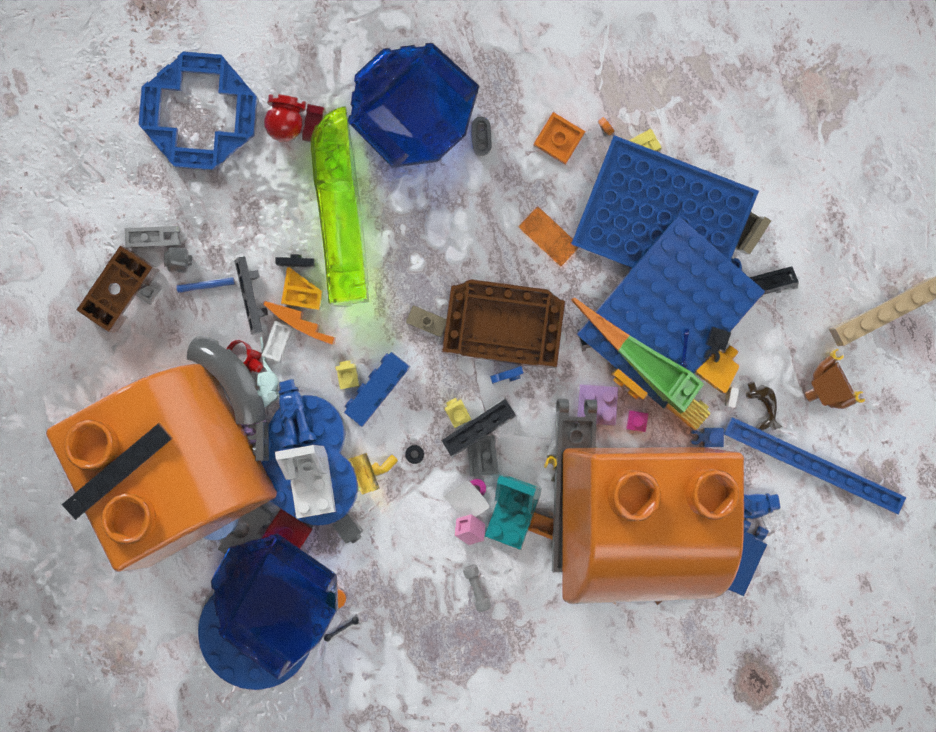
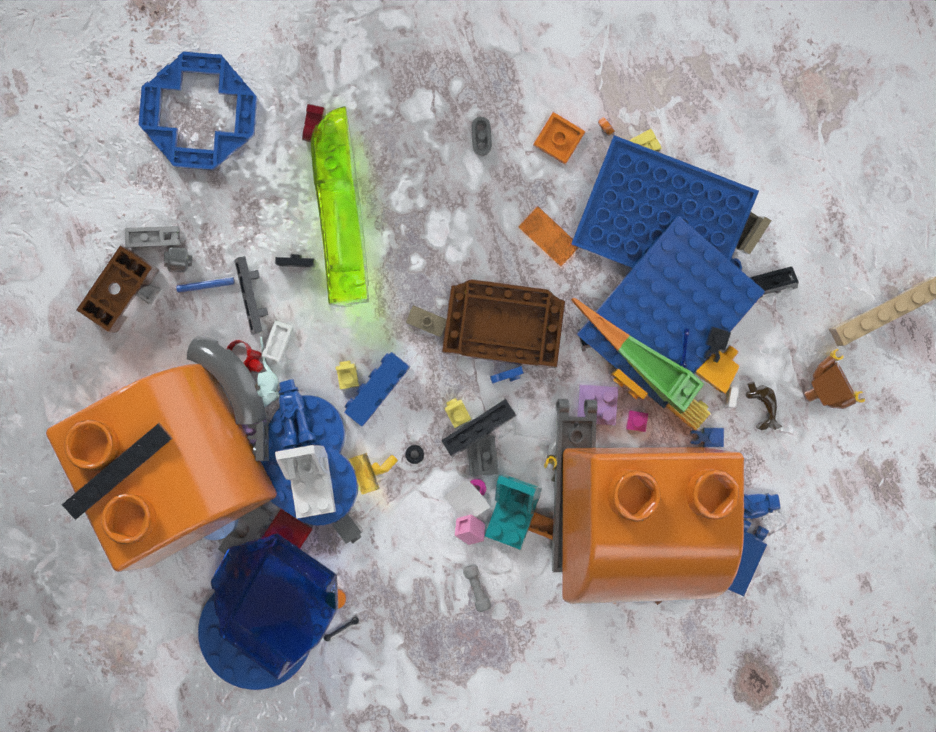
red tile [264,94,307,142] -> none
orange slope [264,301,336,345] -> none
light orange wing [281,267,323,310] -> none
clear blue windscreen [348,43,480,168] -> none
blue plate [724,417,906,515] -> none

